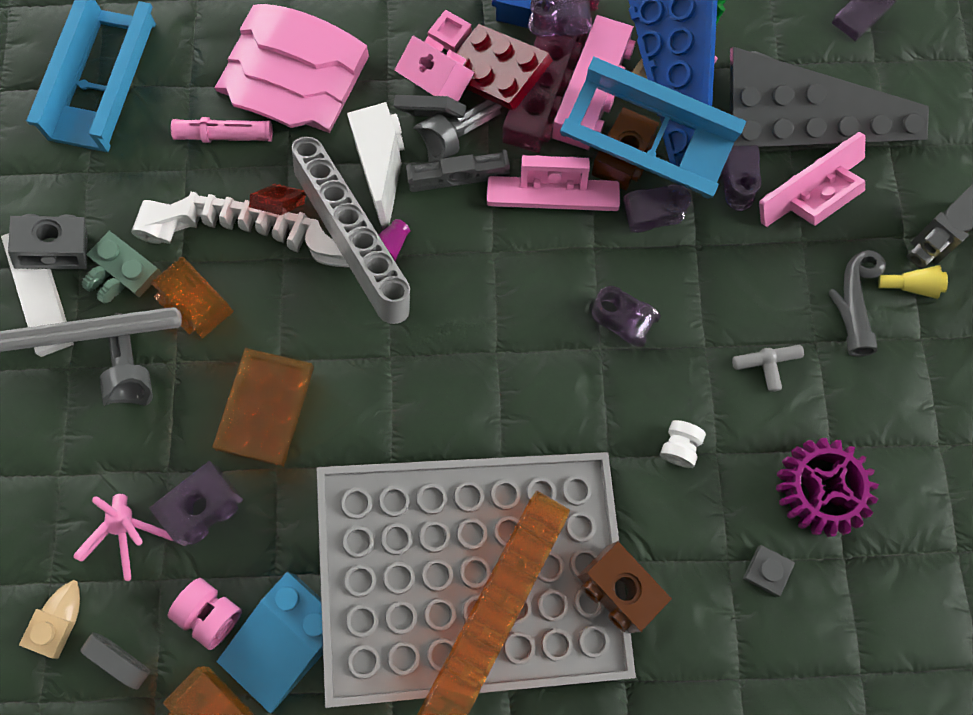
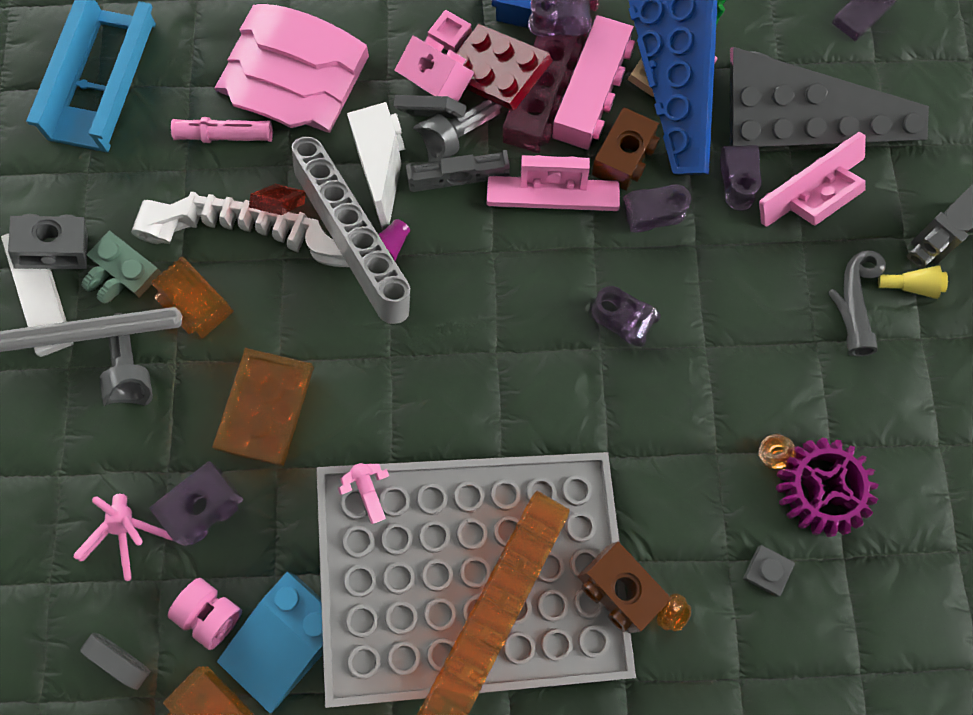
tan plate [19,580,80,659] -> none
dark azure piece [560,56,747,199] -> none
white wheel [660,420,706,468] -> none
light grey piece [732,345,804,392] -> none
none -> bright pink piece [338,463,389,524]
none -> clear orange plate [657,593,691,631]
none -> clear orange plate [759,434,796,469]

